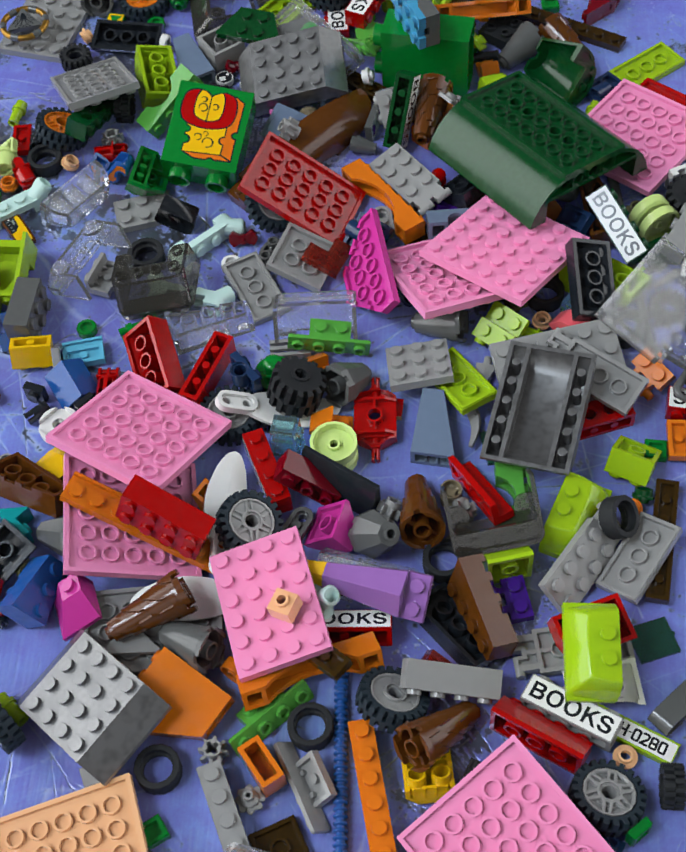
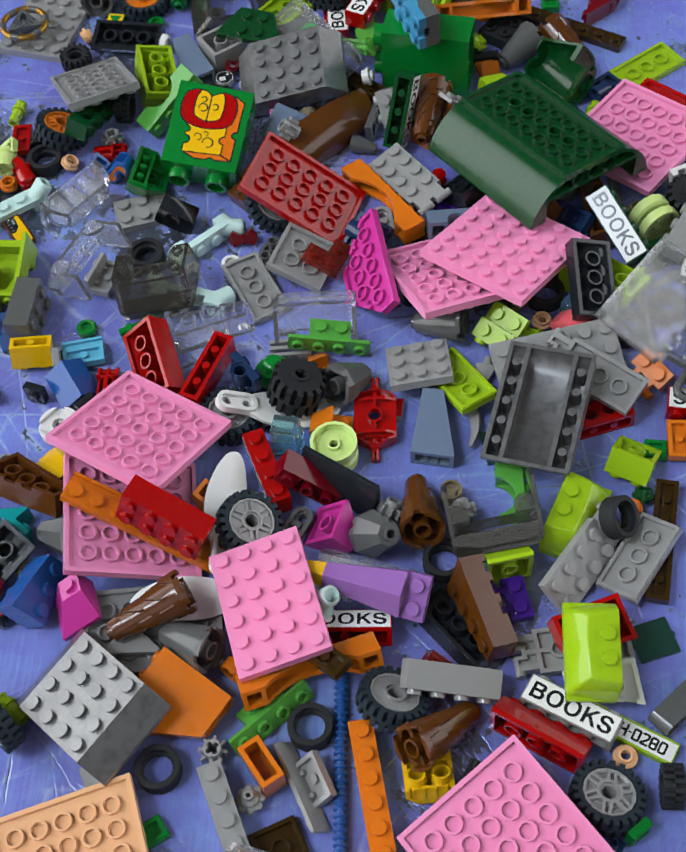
black pin [23,400,50,425] -> none
light nougat plate [266,587,303,624] -> none
red fence [448,455,515,526] -> none

